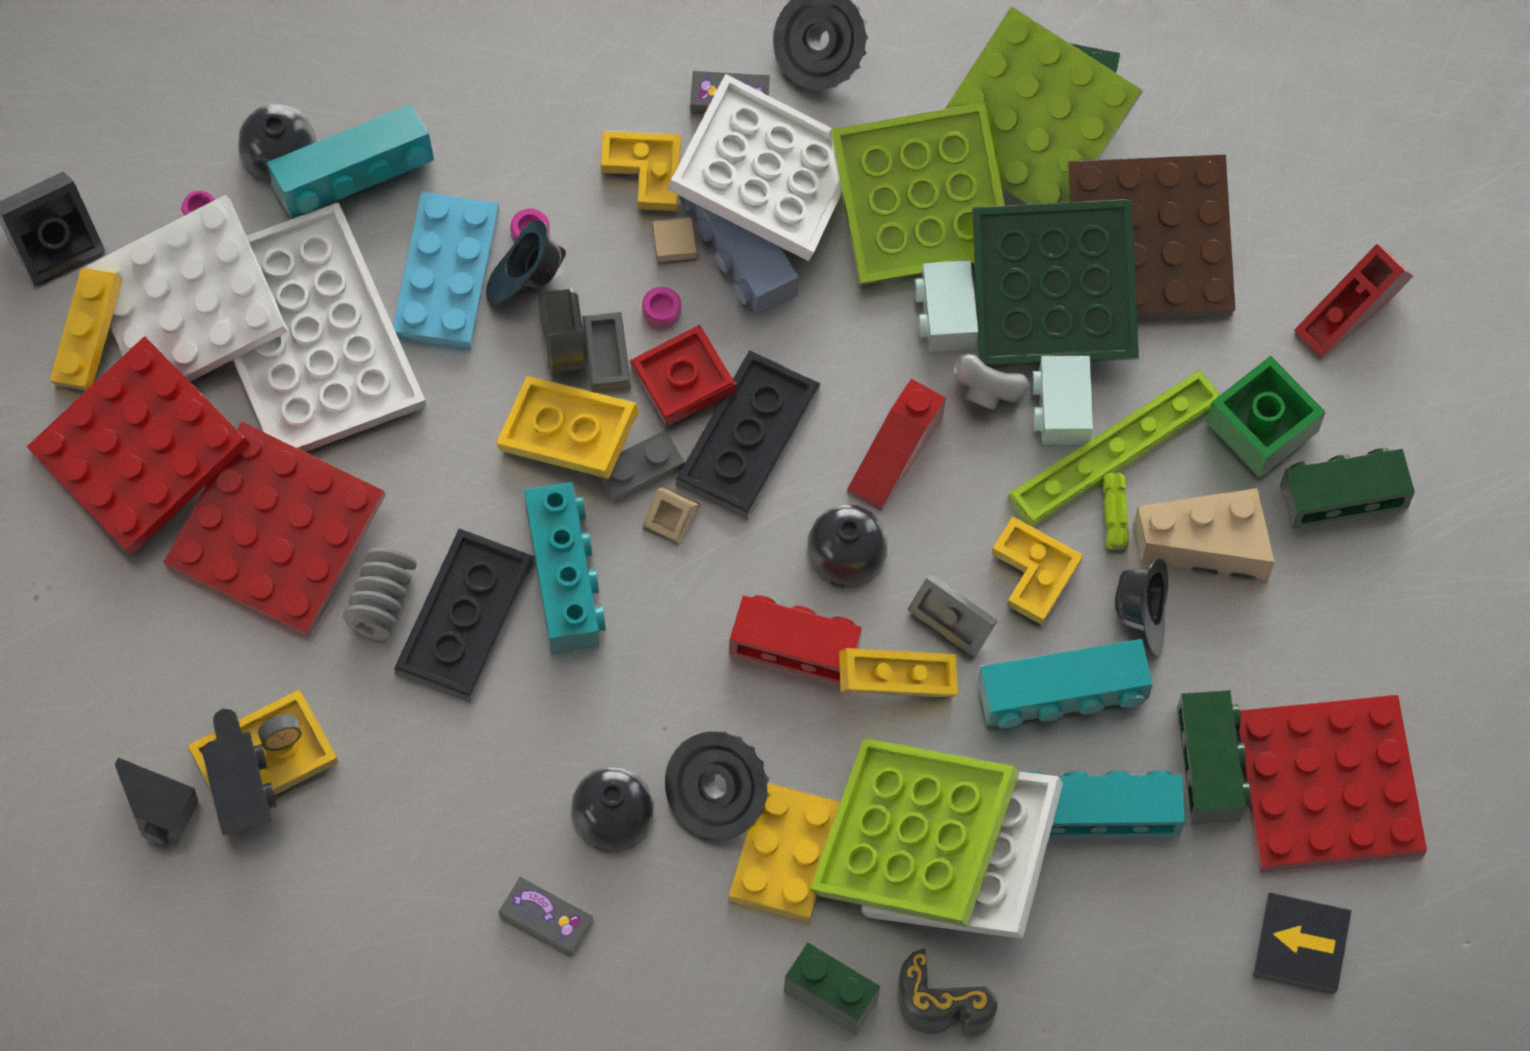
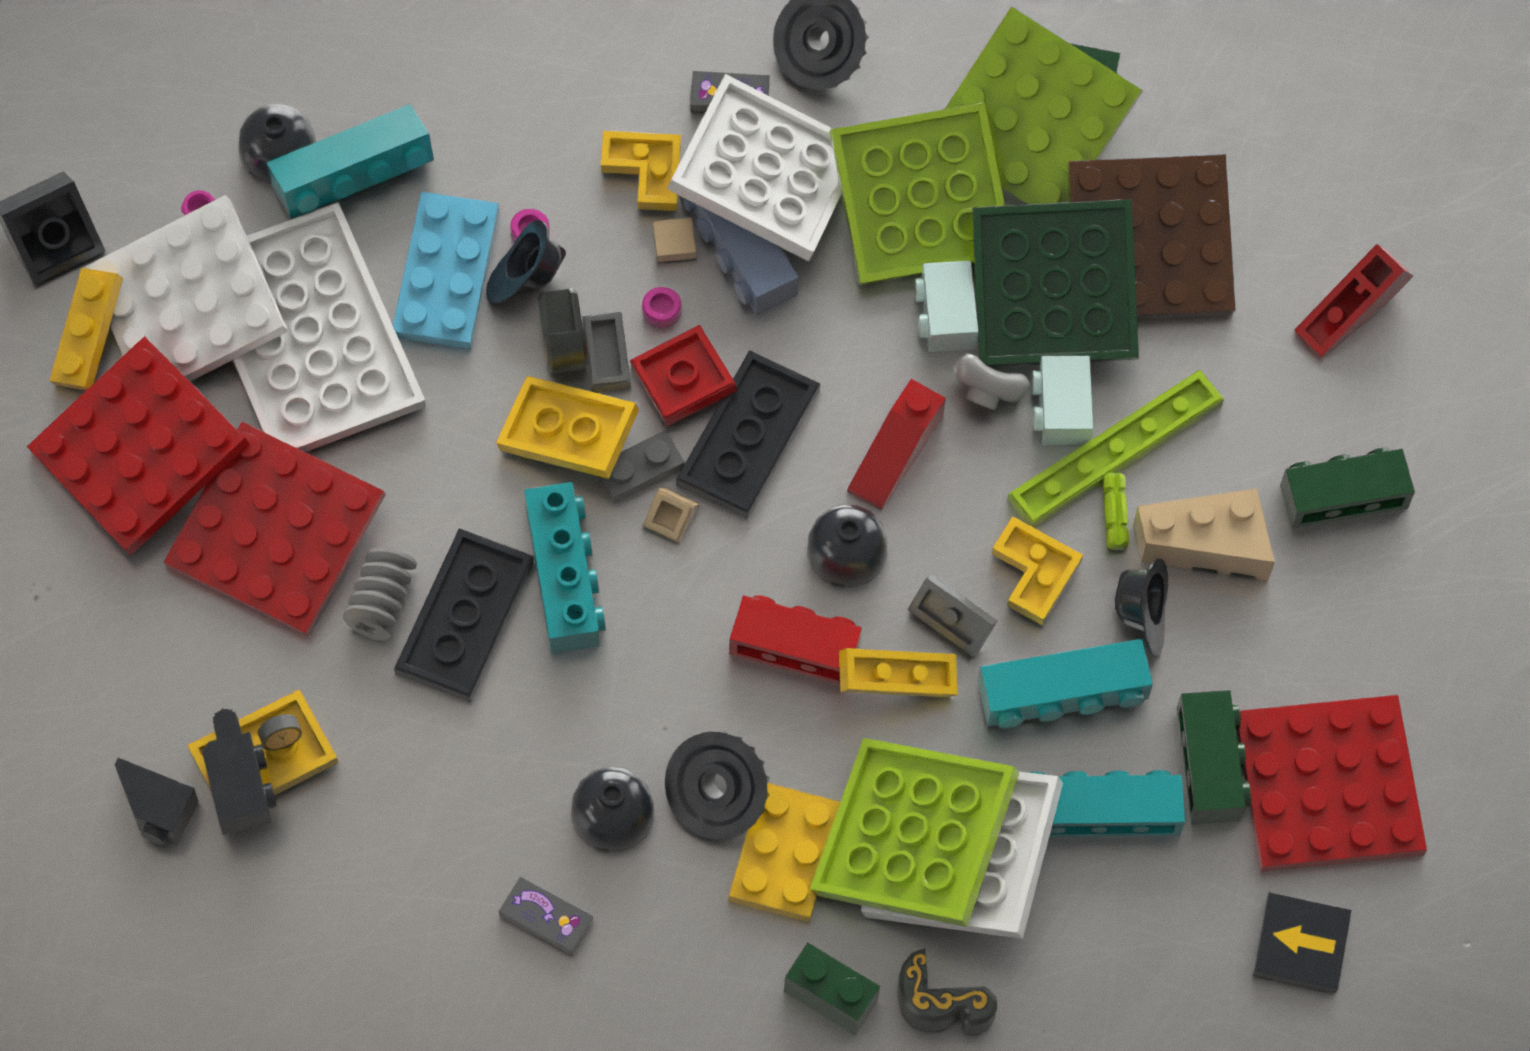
green brick [1206,356,1326,478] -> none

